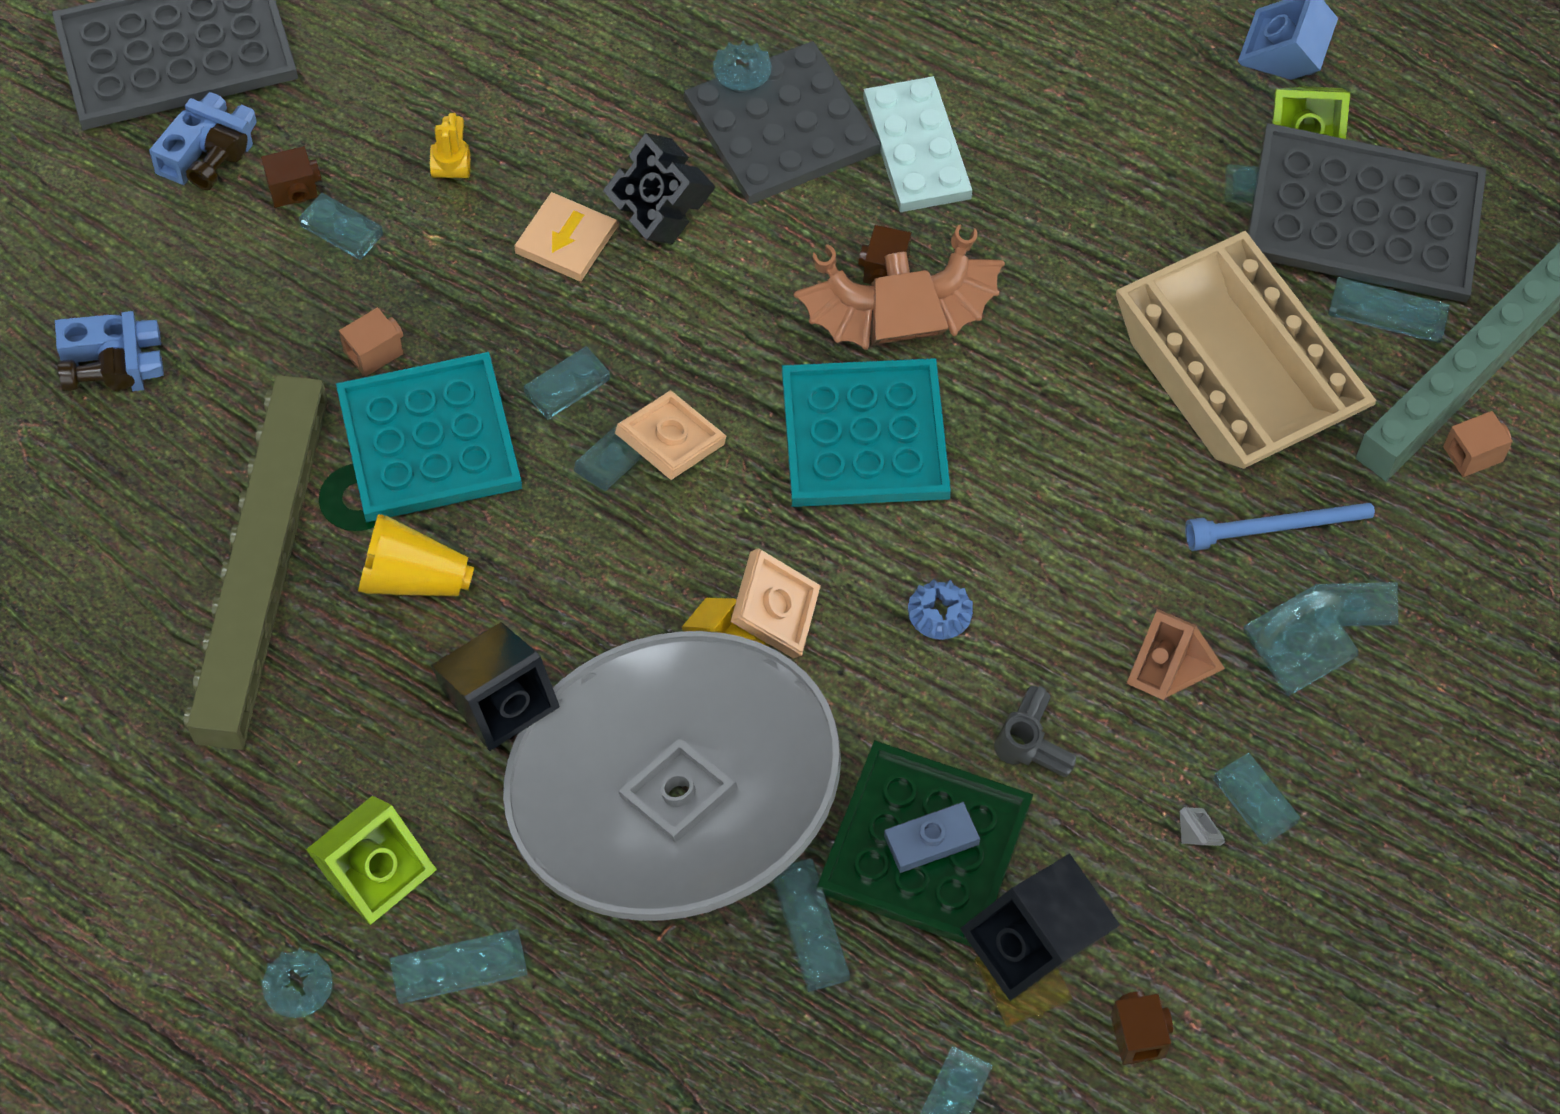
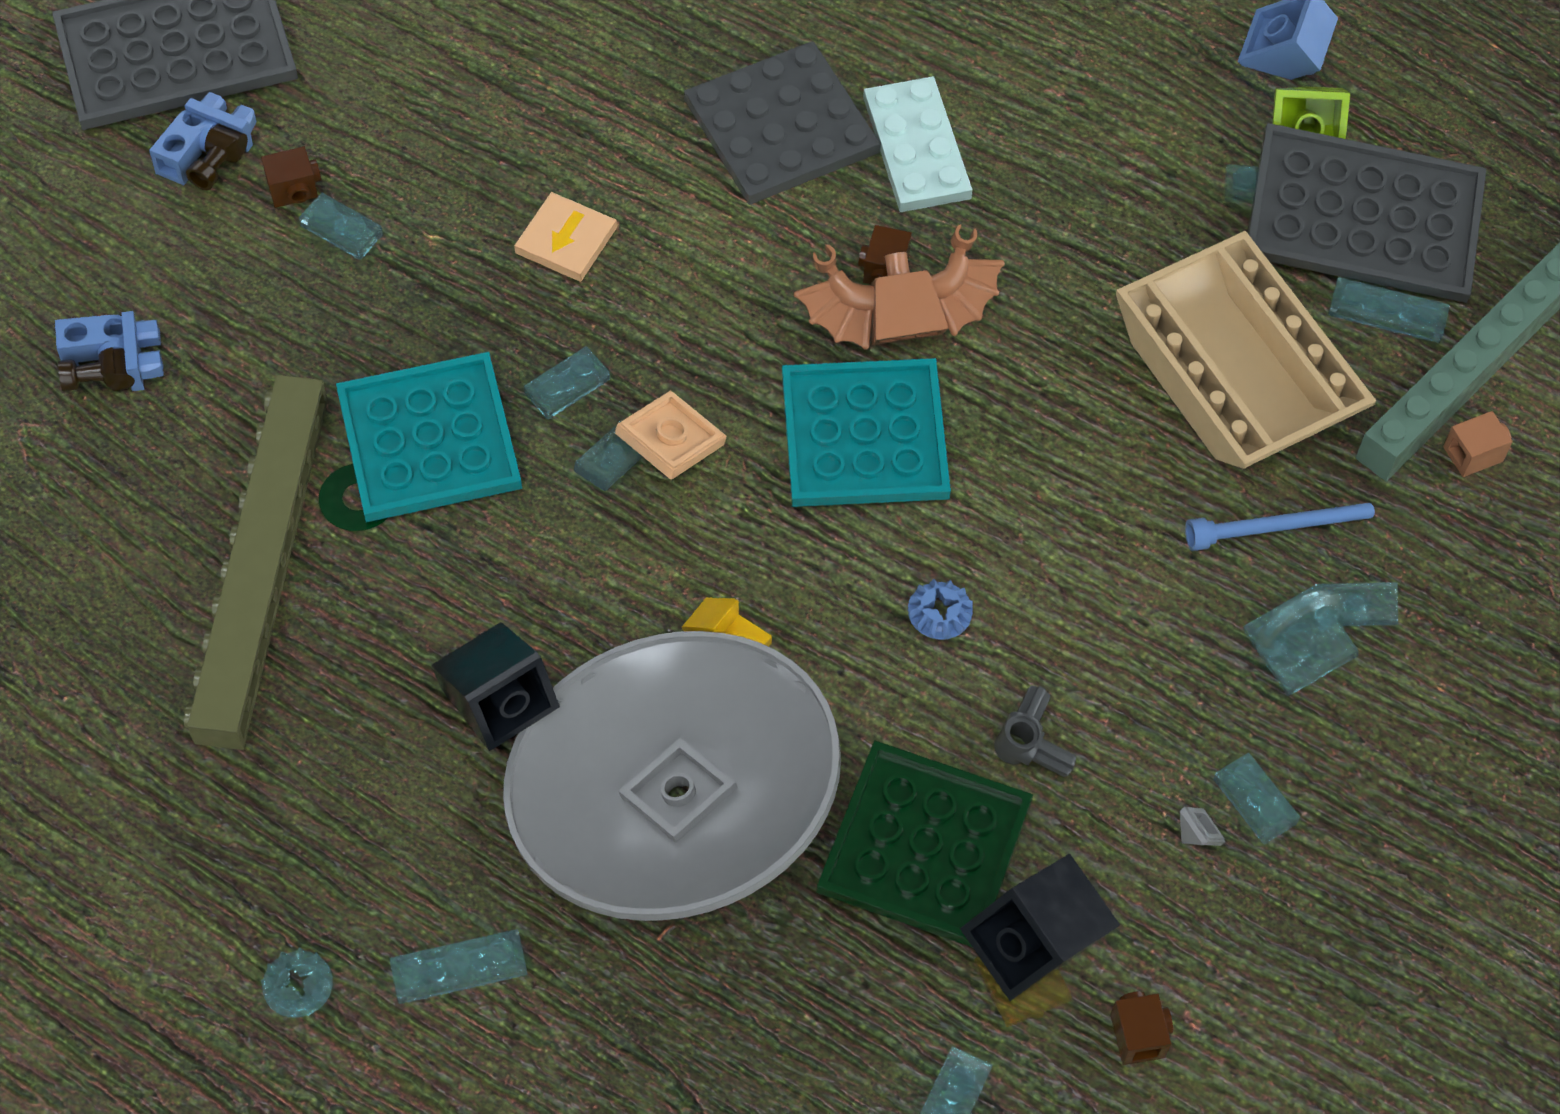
lime slope [306,796,437,925] -> none
nougat brick [339,307,404,377] -> none
yellow cone [358,514,474,596] -> none
yellow axle [430,113,471,178] -> none
black brick [603,133,716,244] -> none
clear light blue gear [713,40,772,91] -> none
light nougat tile [730,548,821,659] -> none
clear light blue plate [773,858,850,992] -> none
sand blue plate [884,802,980,873] -> none
nougat slope [1126,609,1225,700] -> none

